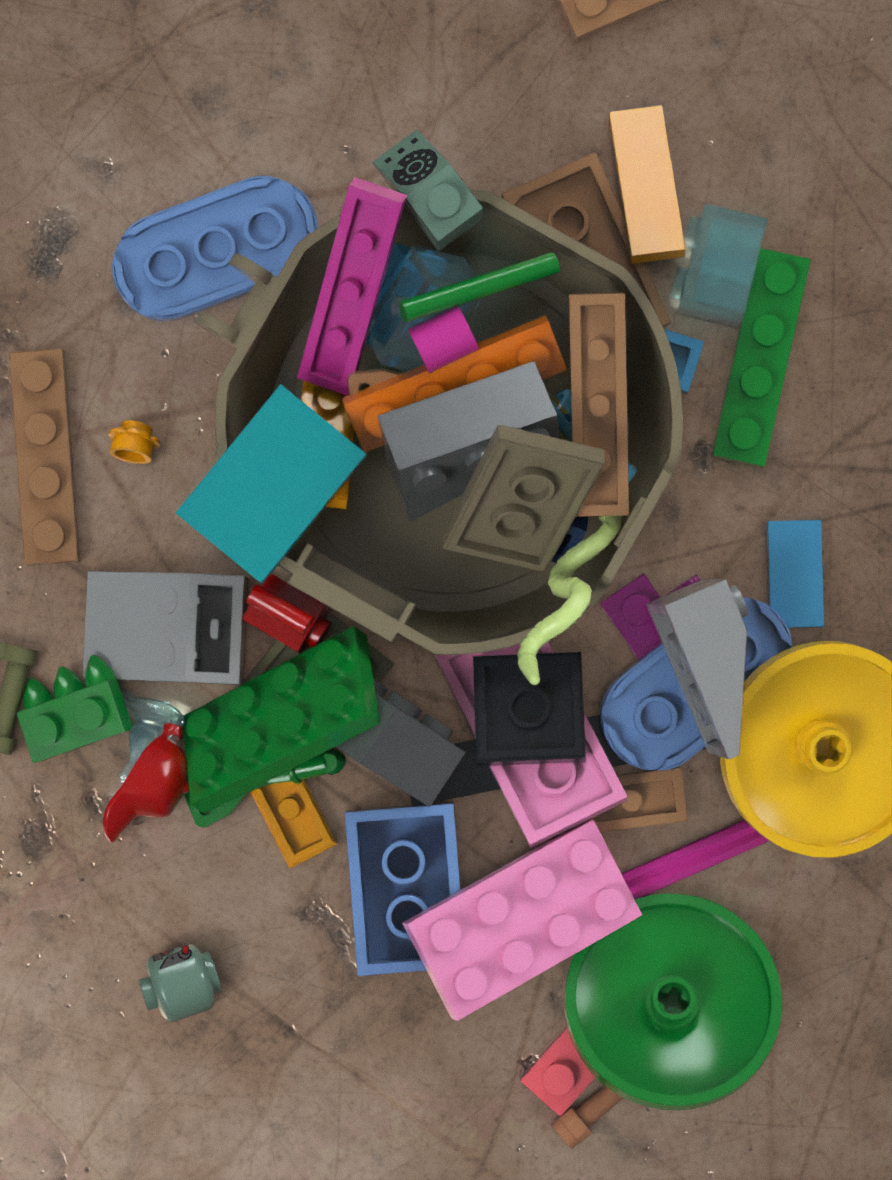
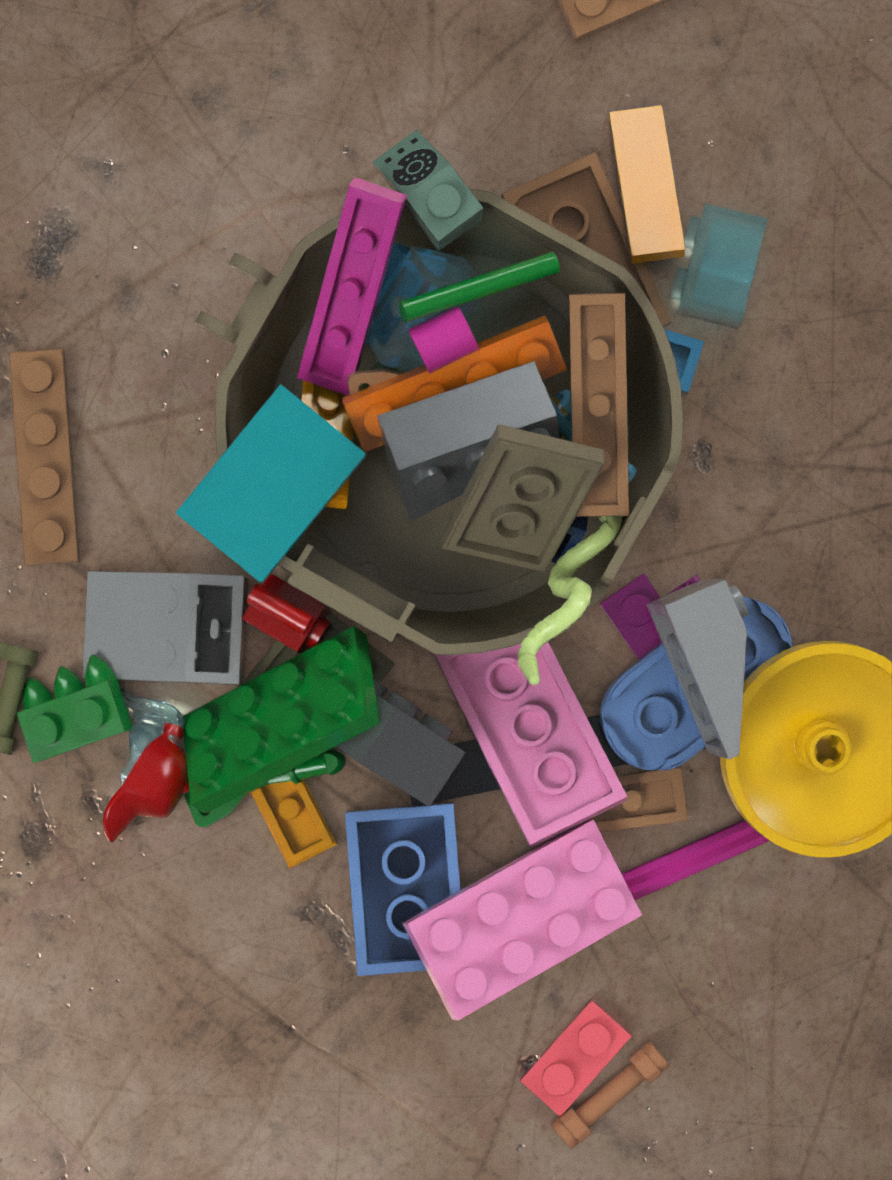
light orange plate [108,420,160,464] -> none
medium blue tile [112,176,318,321] -> none
sand green head [138,944,222,1022] -> none
black tile [473,652,586,766] -> none
green dish [564,893,782,1110] -> none
green plate [711,248,811,468] -> none
dark azure tile [766,520,824,628] -> none

